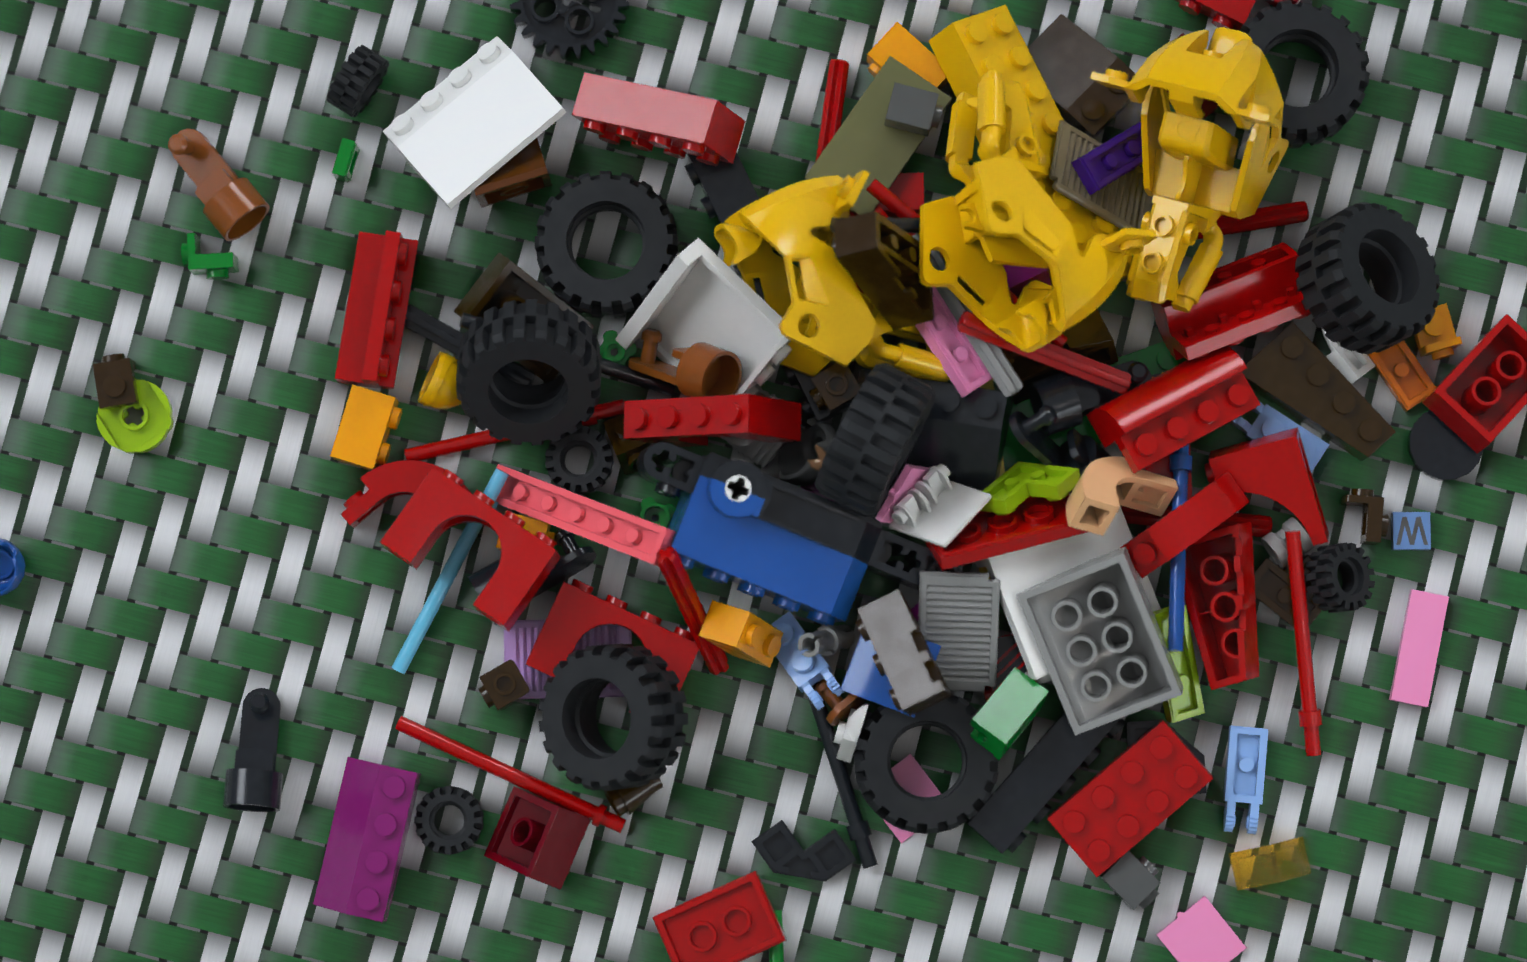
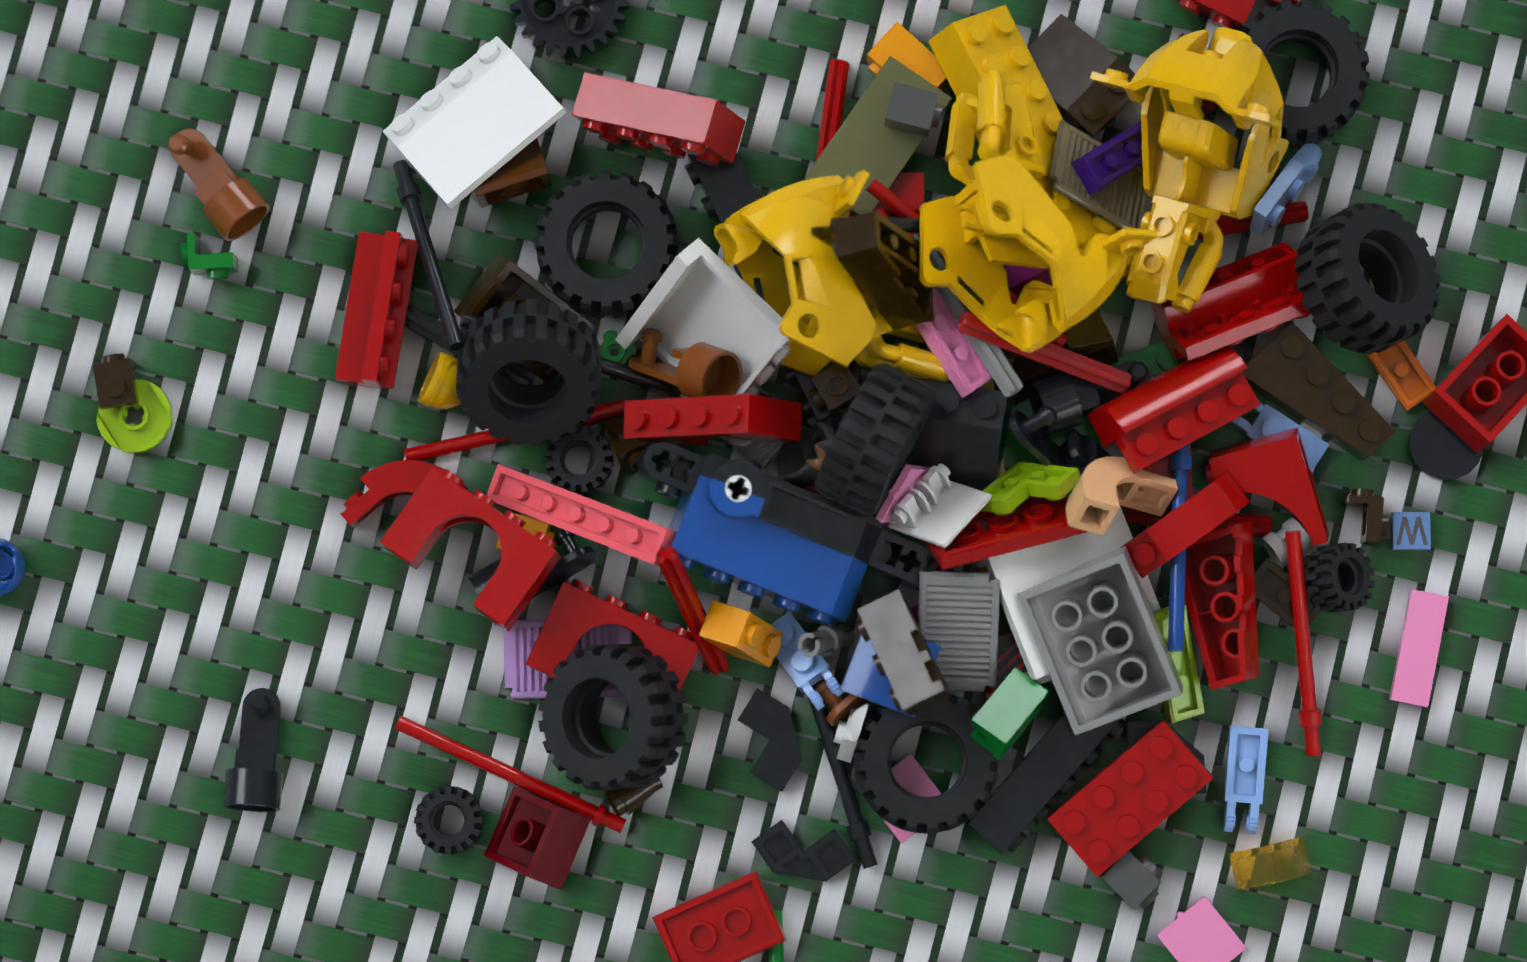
magenta slope [313,757,421,922] -> none
black tyre [327,45,389,117] -> none
light orange brick [330,384,402,471] -> none
green tile [332,137,360,183] -> none
medium azure bar [392,468,509,674] -> none
dark brown bracket [478,660,530,711] -> none
green plate [640,497,676,528] -> none
white plate [1321,328,1376,384] -> none
light orange bracket [1414,303,1462,361] -> none
none -> black bar [393,160,464,351]
none -> black tile [738,688,802,792]
none -> light blue hinge [1250,143,1322,237]

